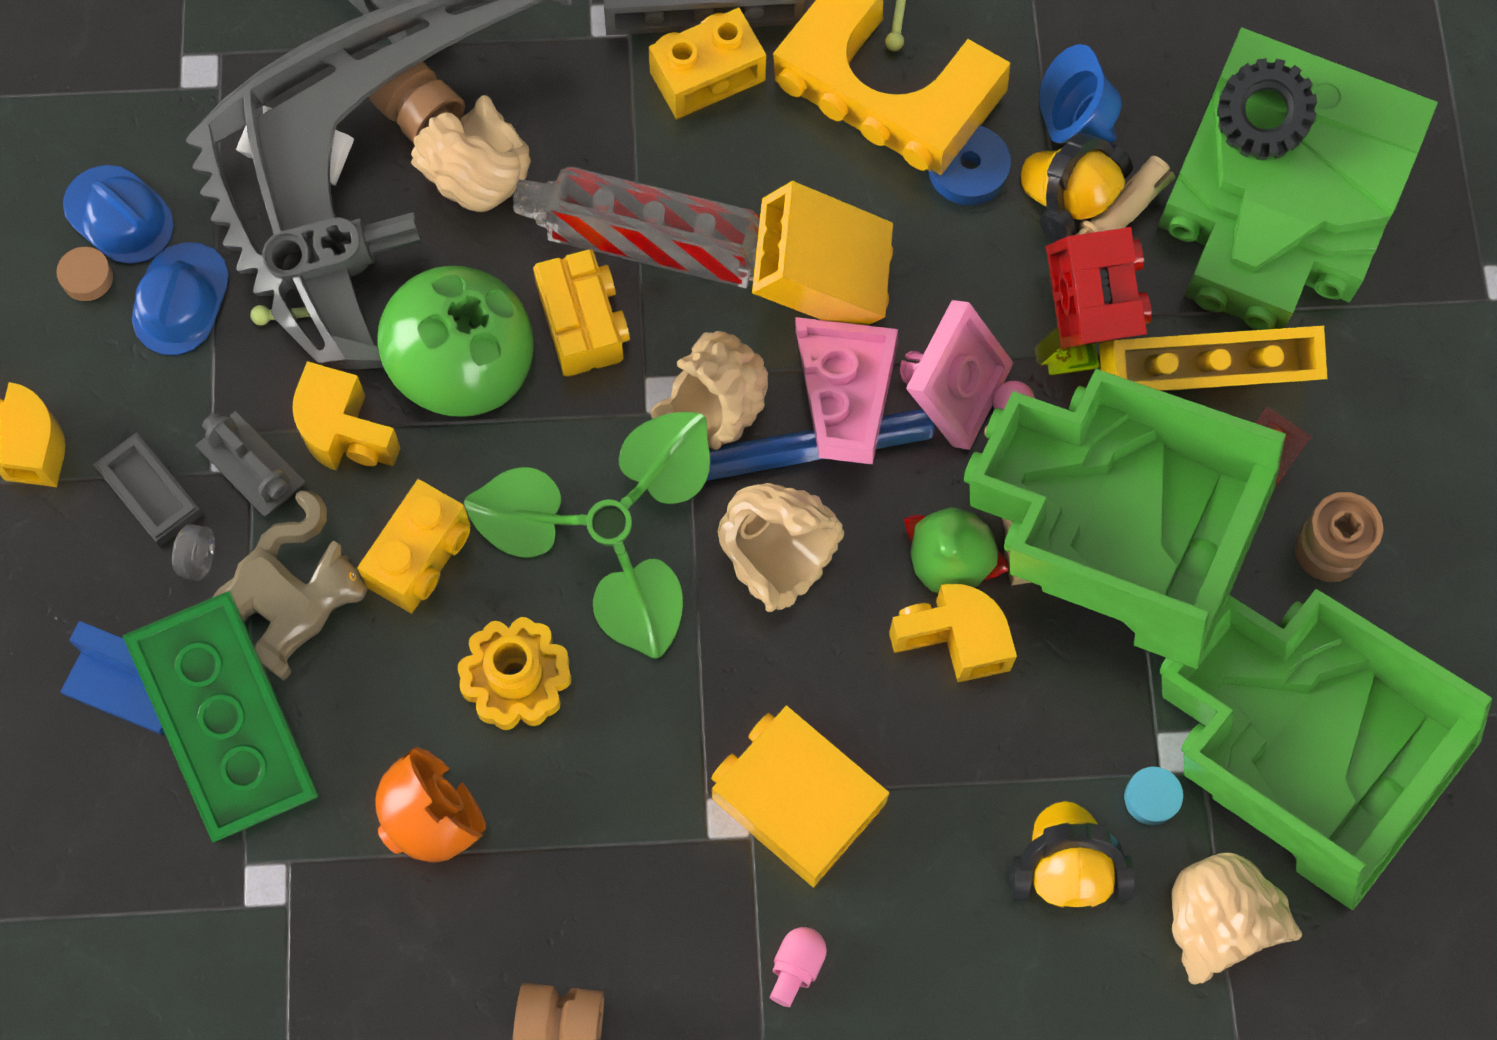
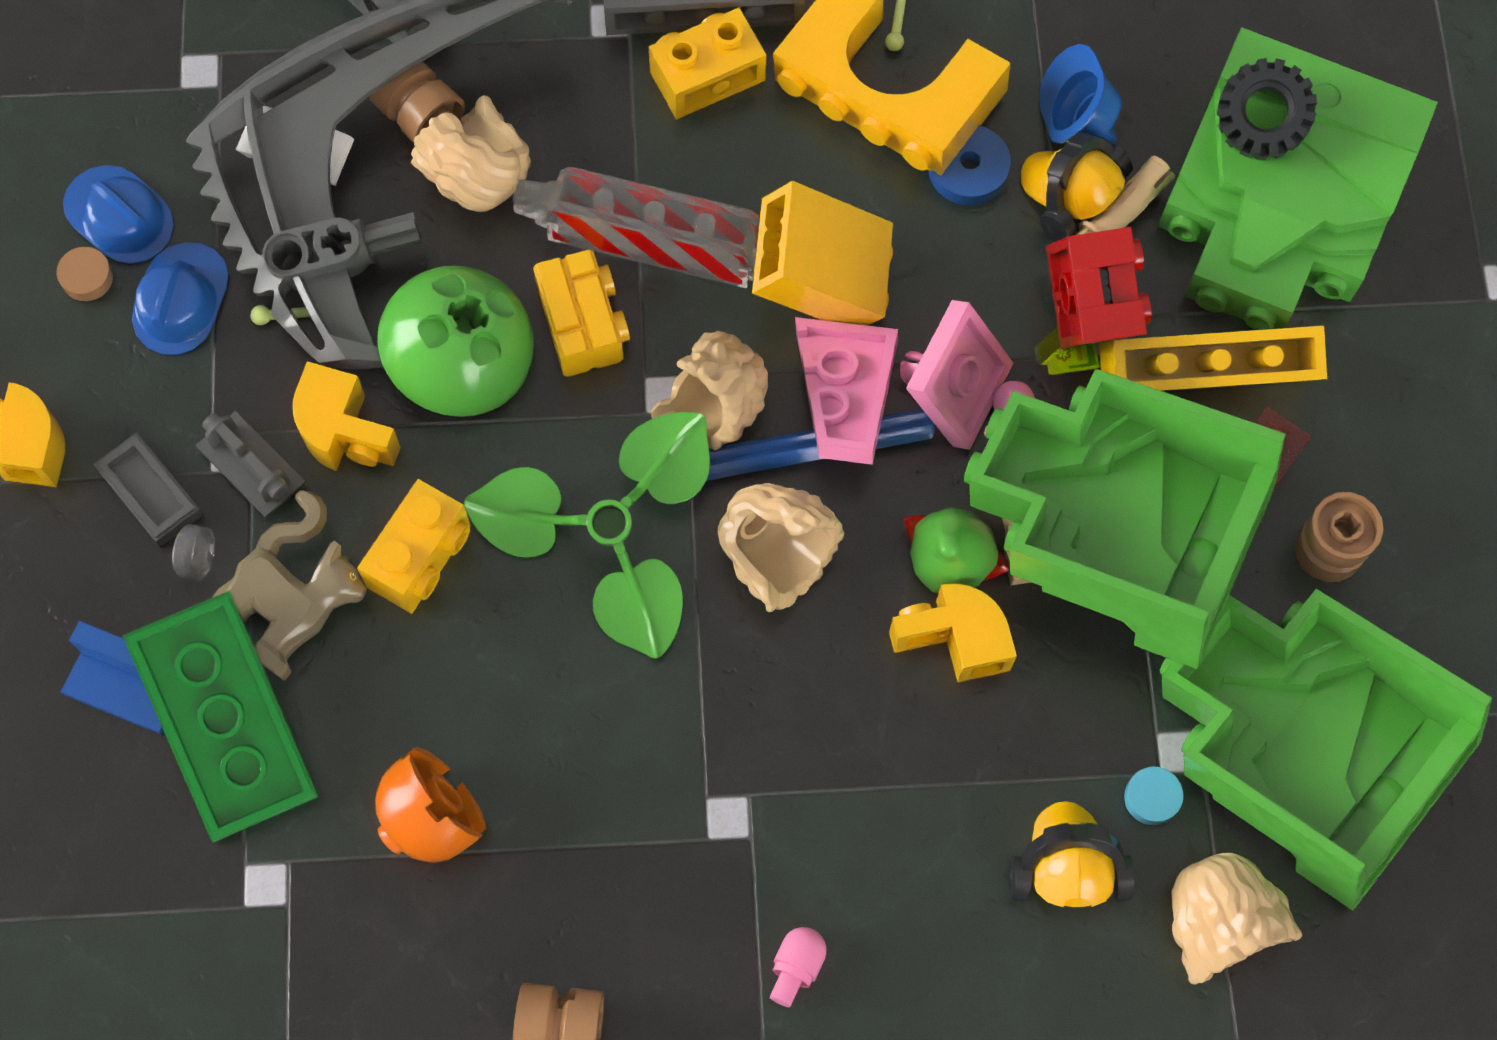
yellow plant [457,617,571,730] -> none
yellow brick [711,705,889,888] -> none

